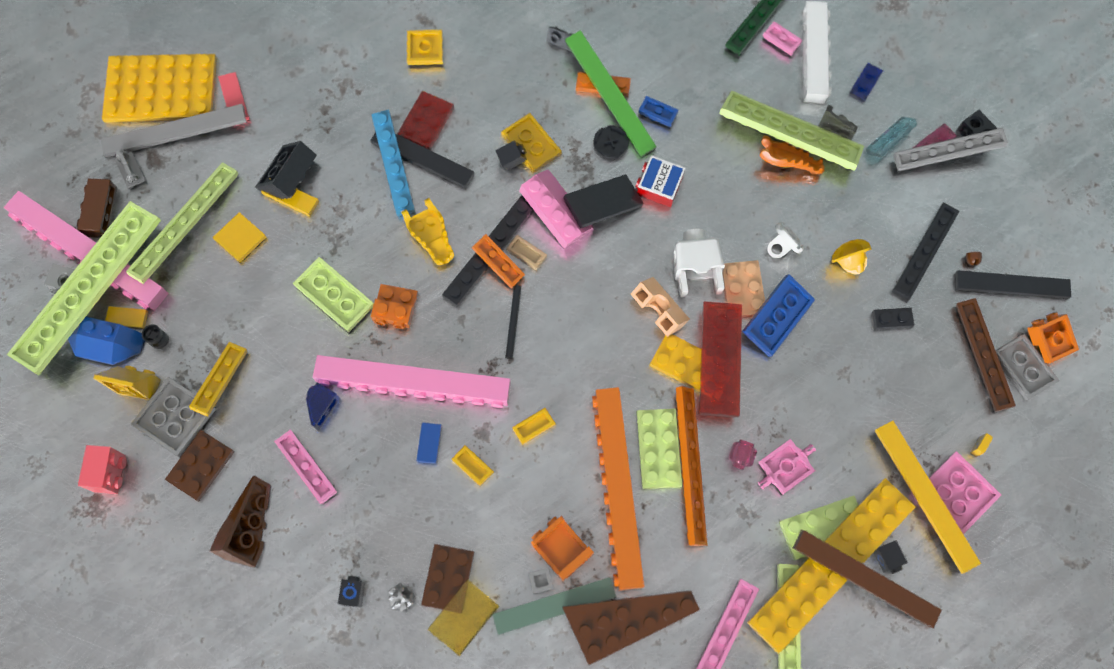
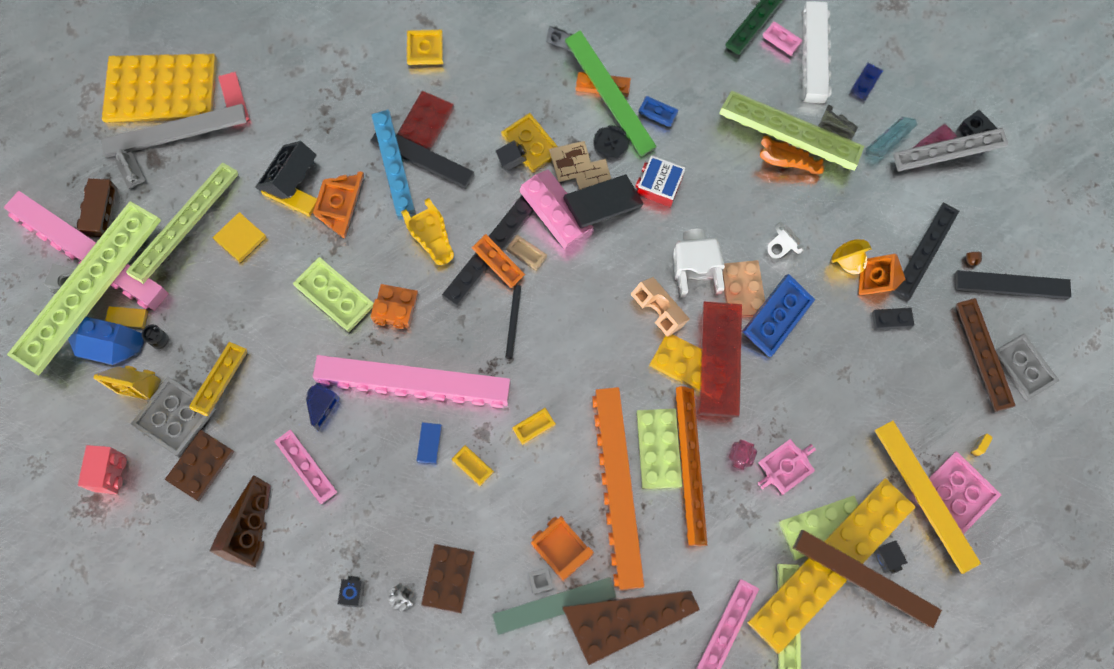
clear yellow piece [427,580,499,656] -> none
orange plate [1027,312,1079,363] -> none
none -> orange wing [313,171,364,238]
none -> tan sticker [549,141,611,190]
none -> orange slope [859,254,905,295]

